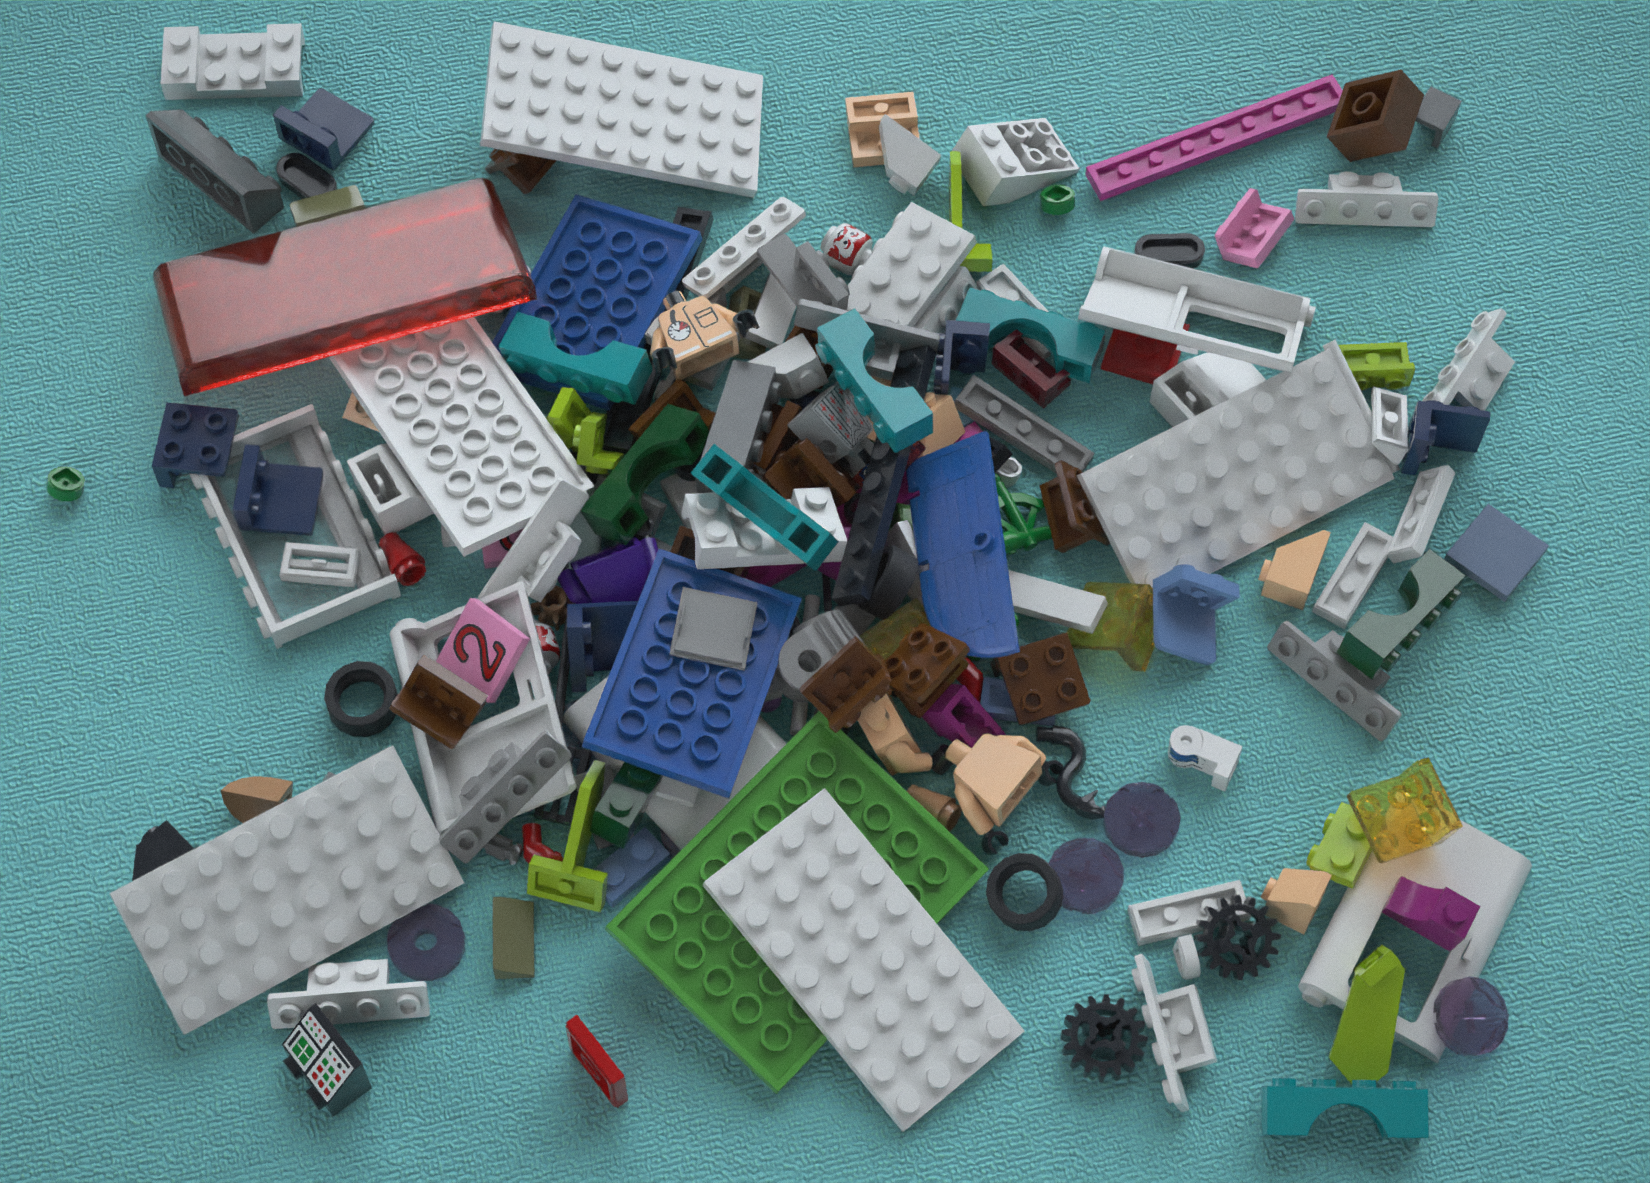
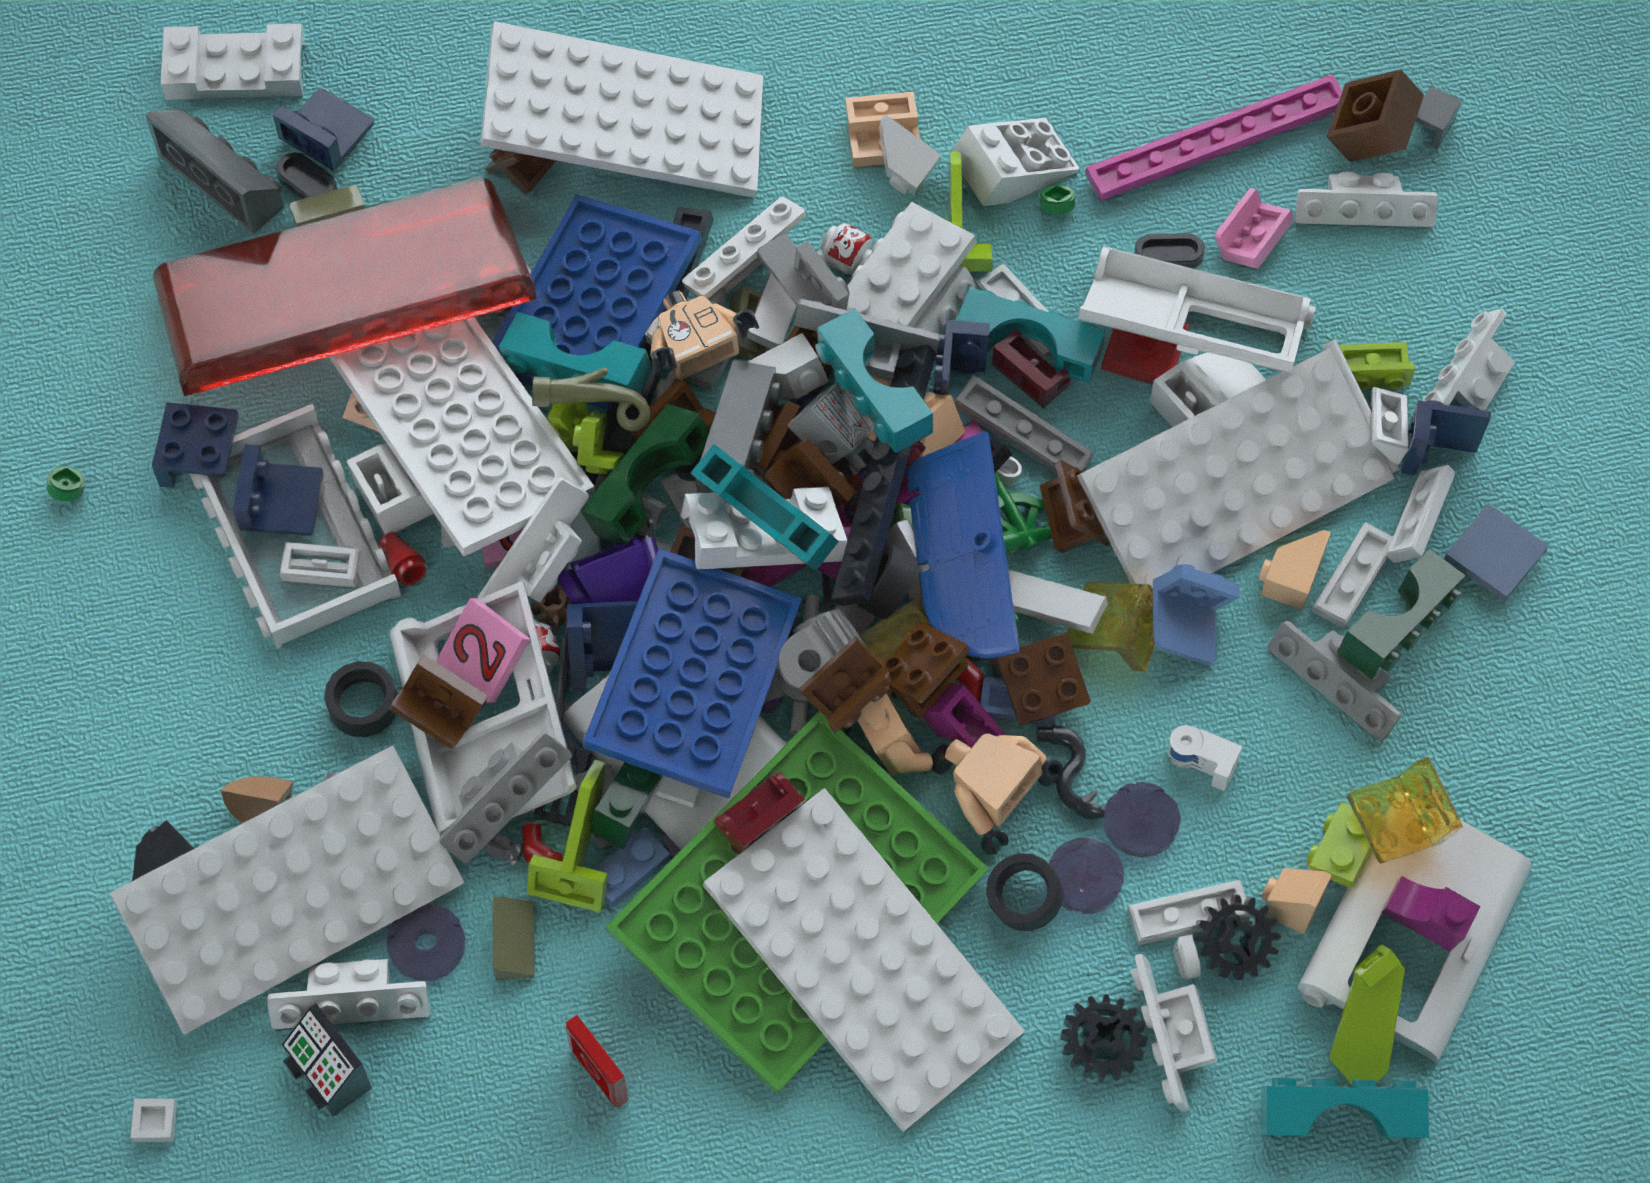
light grey piece [669,587,757,671] -> none
medium nougat cone [907,784,962,832] -> none
clear purple tile [1433,976,1509,1056] -> none
none -> white tile [130,1099,177,1142]
none -> olive plant [532,368,650,431]
none -> dark red hinge [713,772,805,854]

